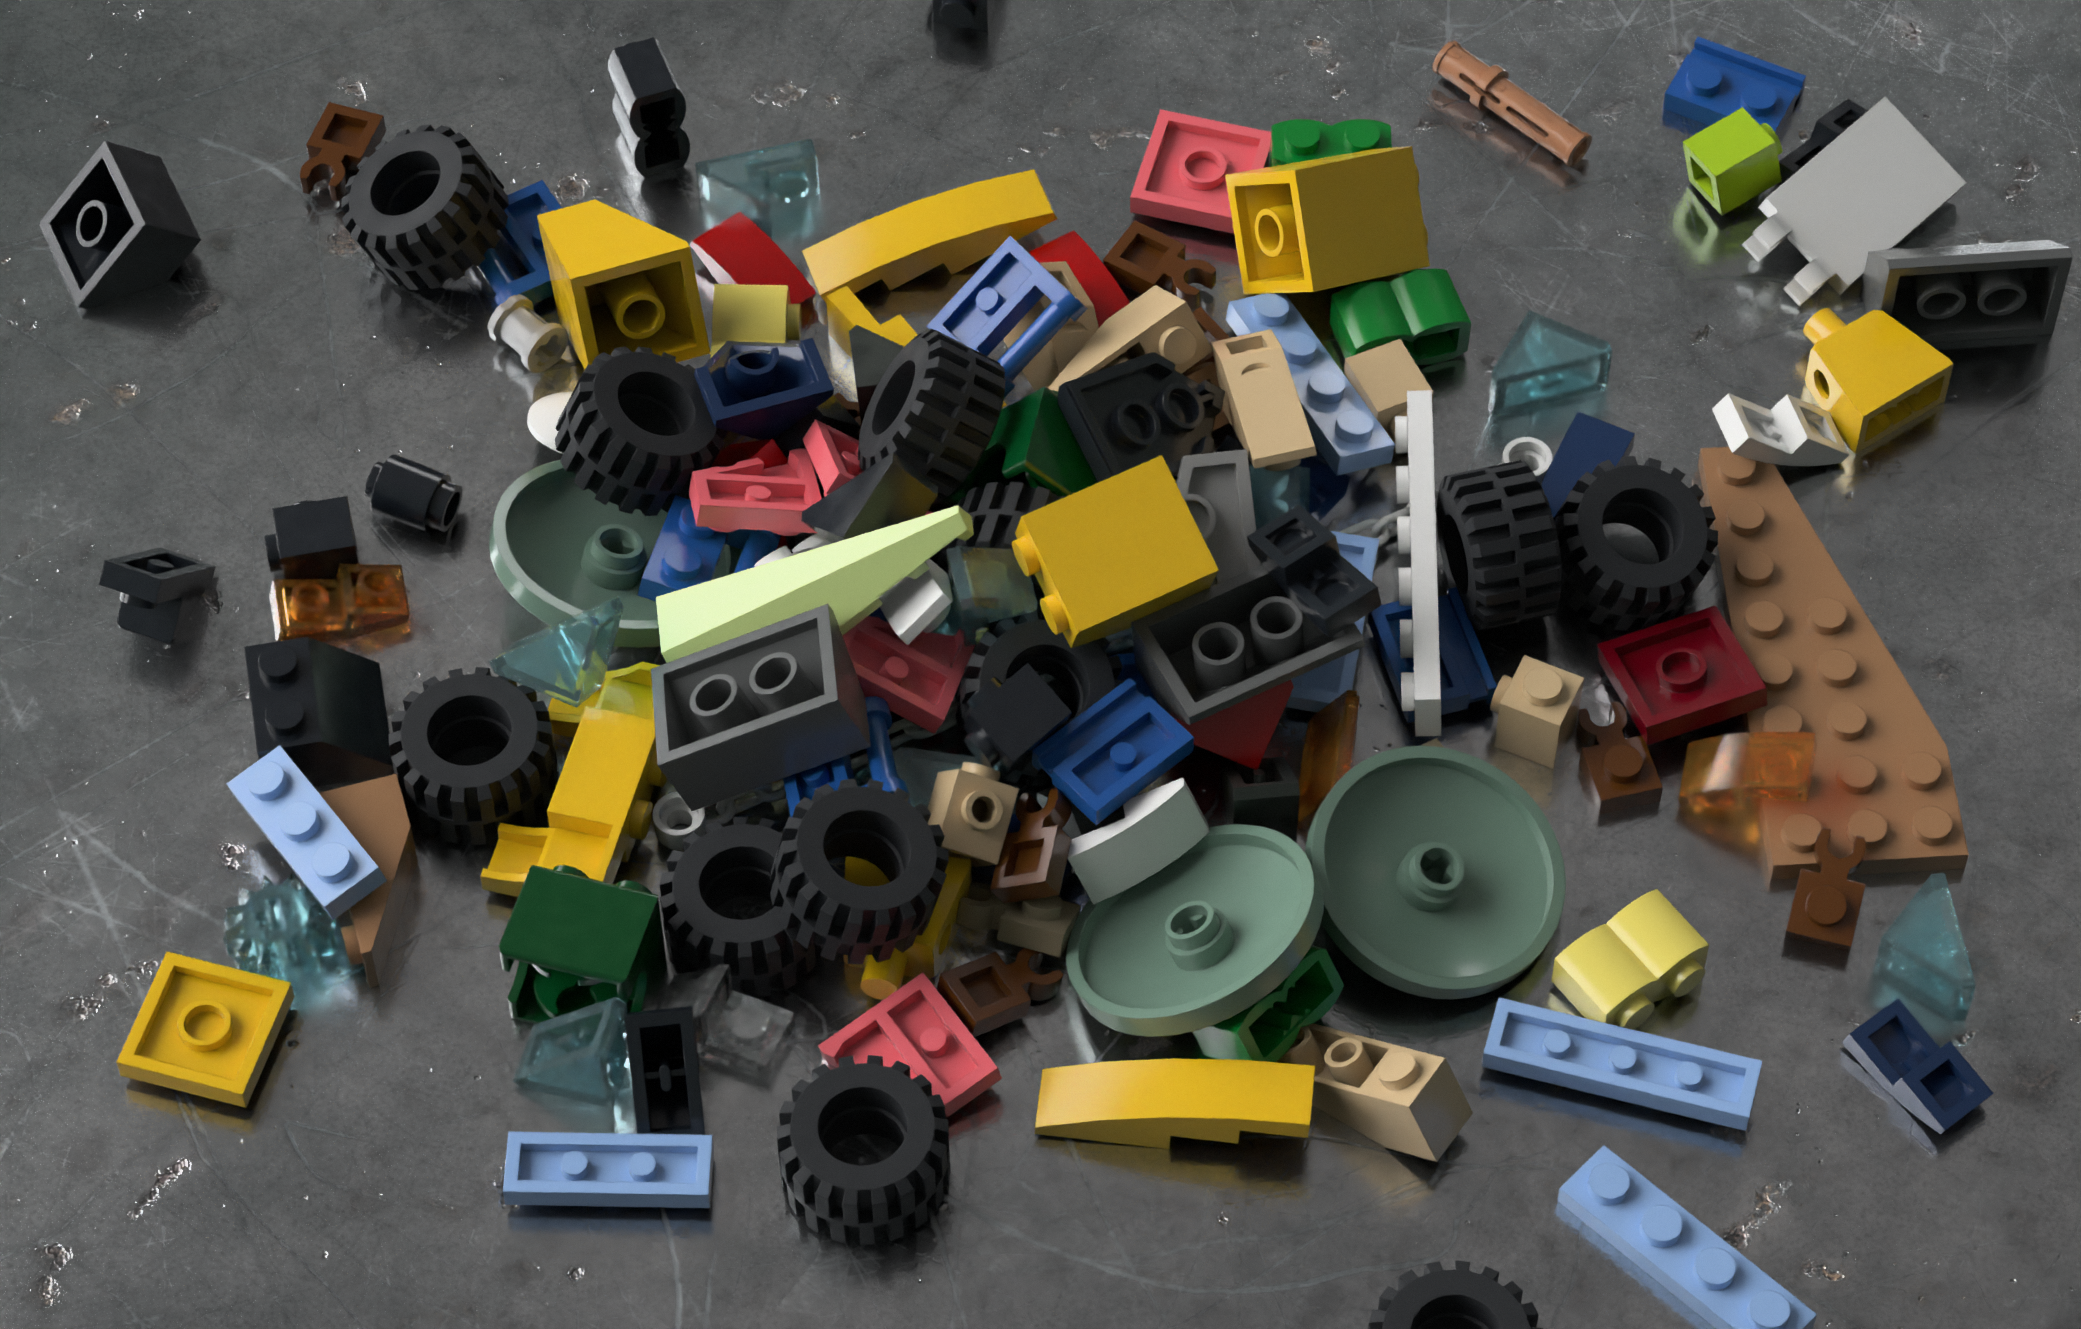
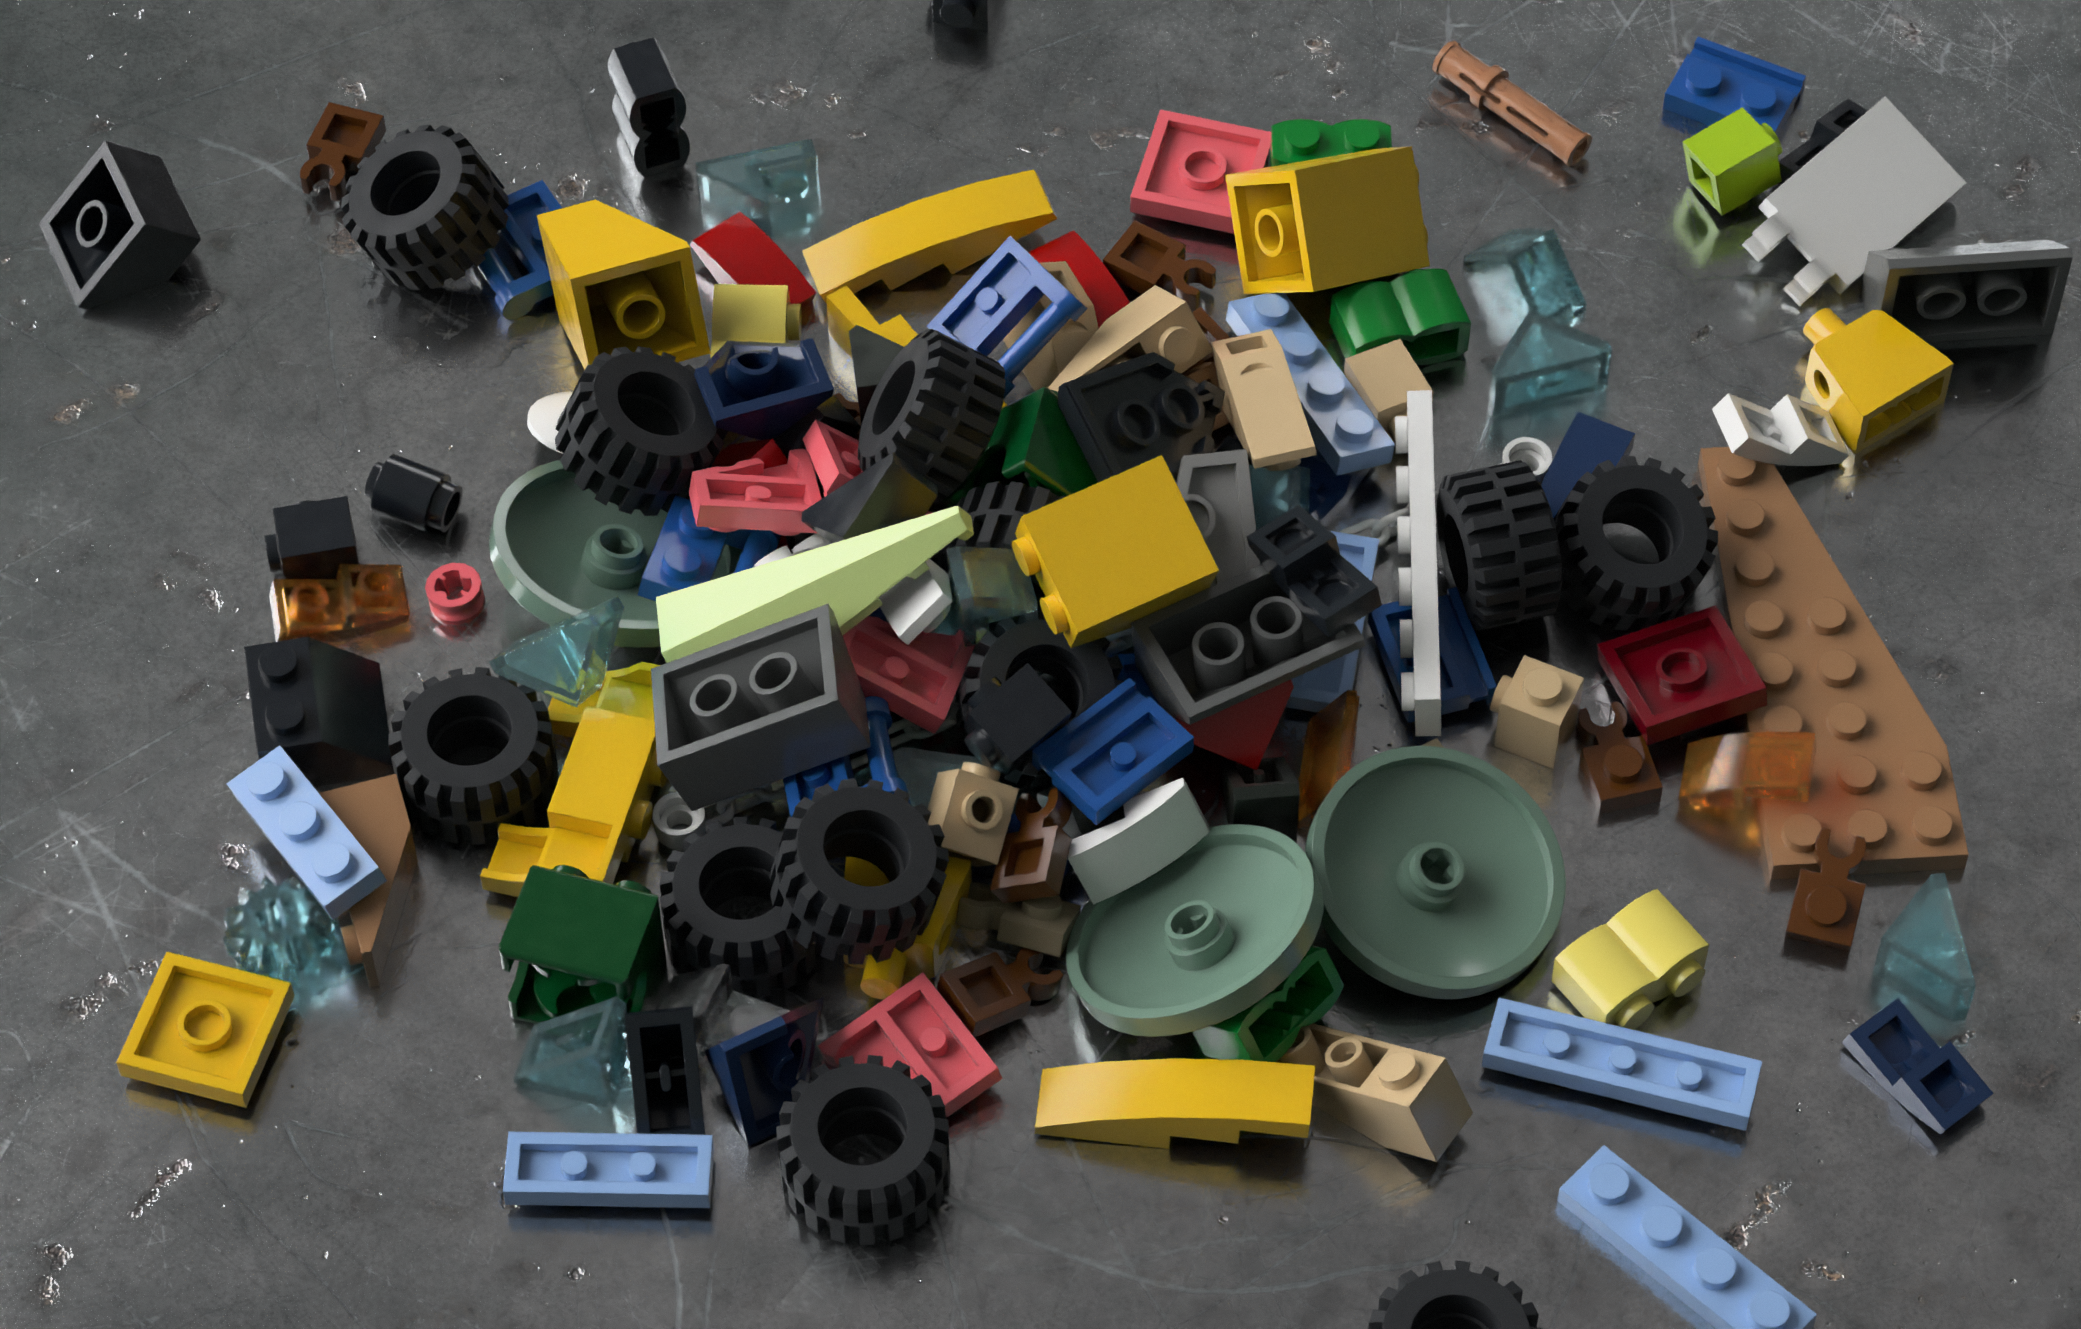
black slope [99,547,216,643] -> none
light grey bush [488,294,568,373] -> none
none -> coral bush [425,563,485,625]
none -> dark blue slope [704,996,825,1146]
none -> clear light blue slope [1463,228,1587,340]

